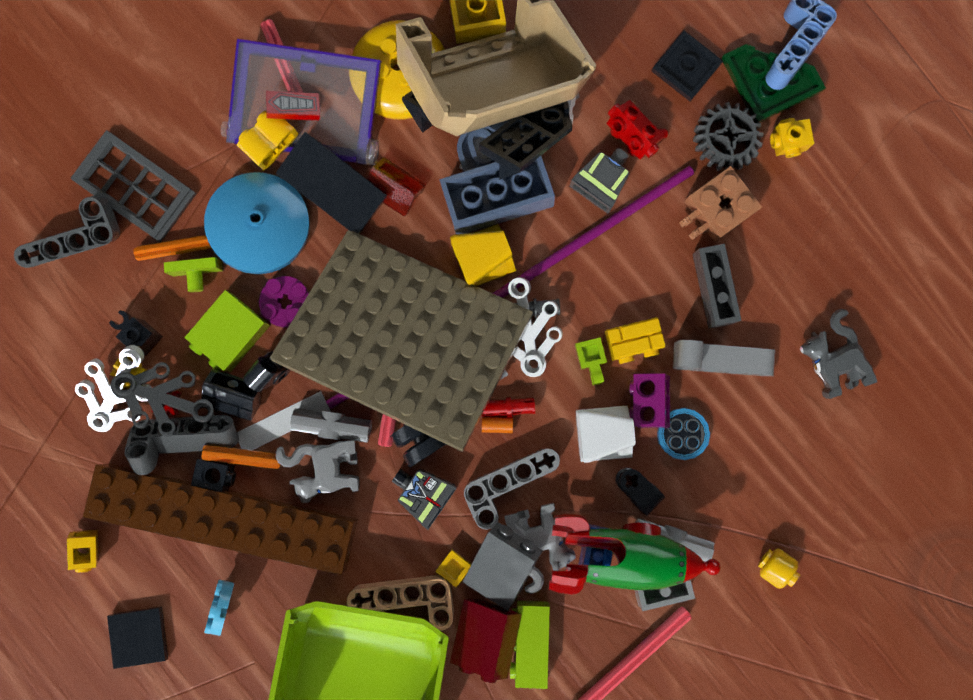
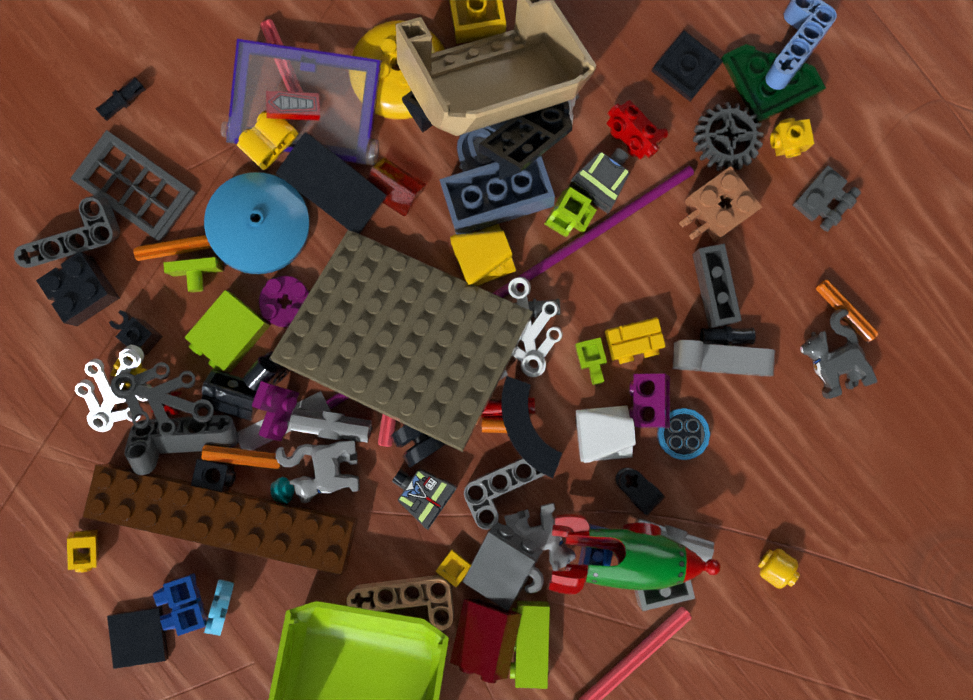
none -> black piece [36,252,120,326]
none -> black pin [95,77,146,121]
none -> blue hips [153,574,208,636]
none -> magenta plate [252,381,299,441]
none -> teal plate [270,477,294,503]
none -> black tile [501,376,562,479]
none -> lime brick [544,187,597,237]
none -> black pin [700,326,756,346]
none -> dark grey plate [793,165,861,232]
none -> orange axle [816,279,879,342]

